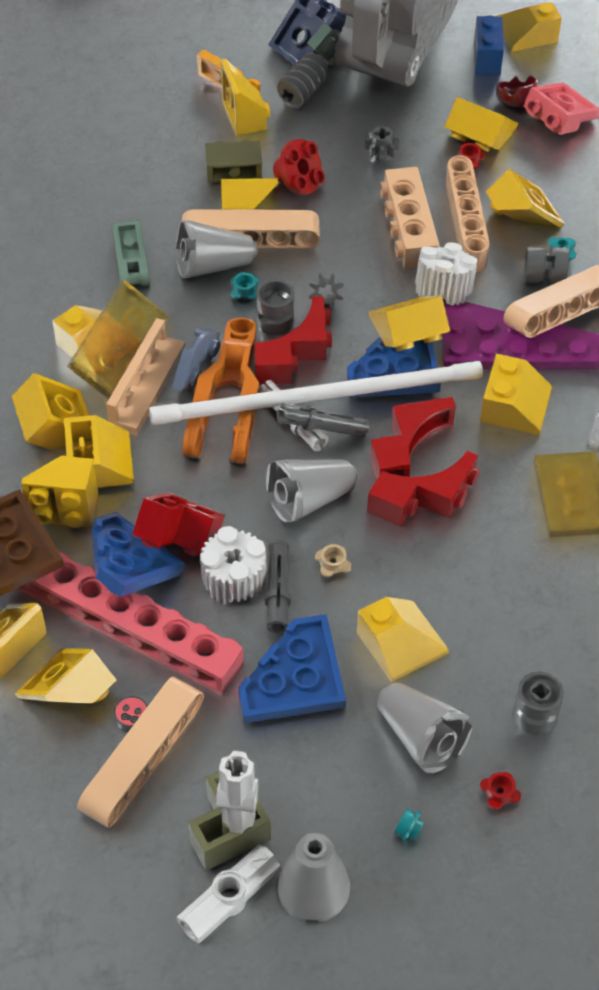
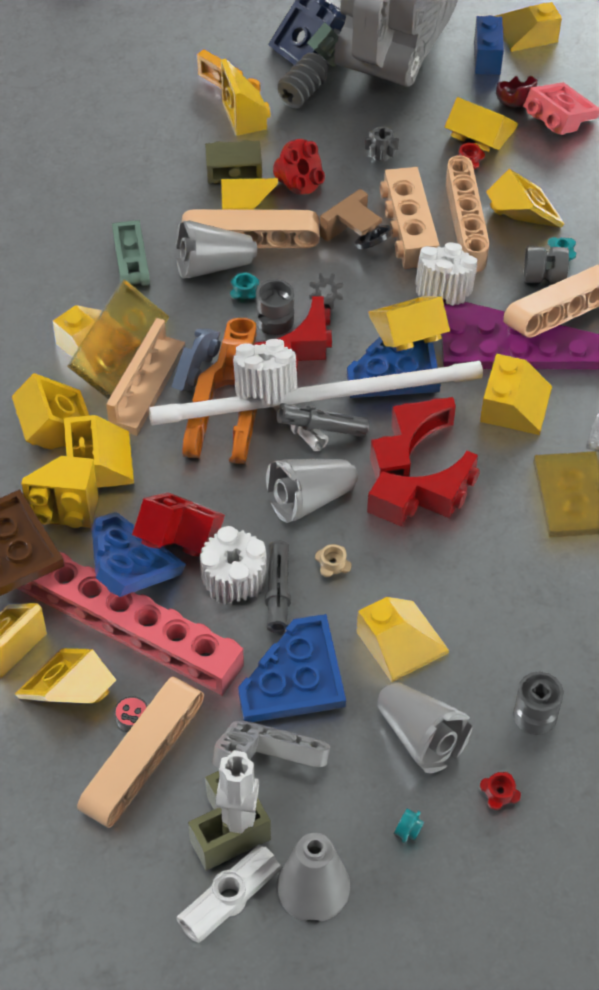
none -> light grey beam [212,721,330,768]
none -> white brick [233,339,297,405]
none -> medium nougat piece [320,189,393,249]

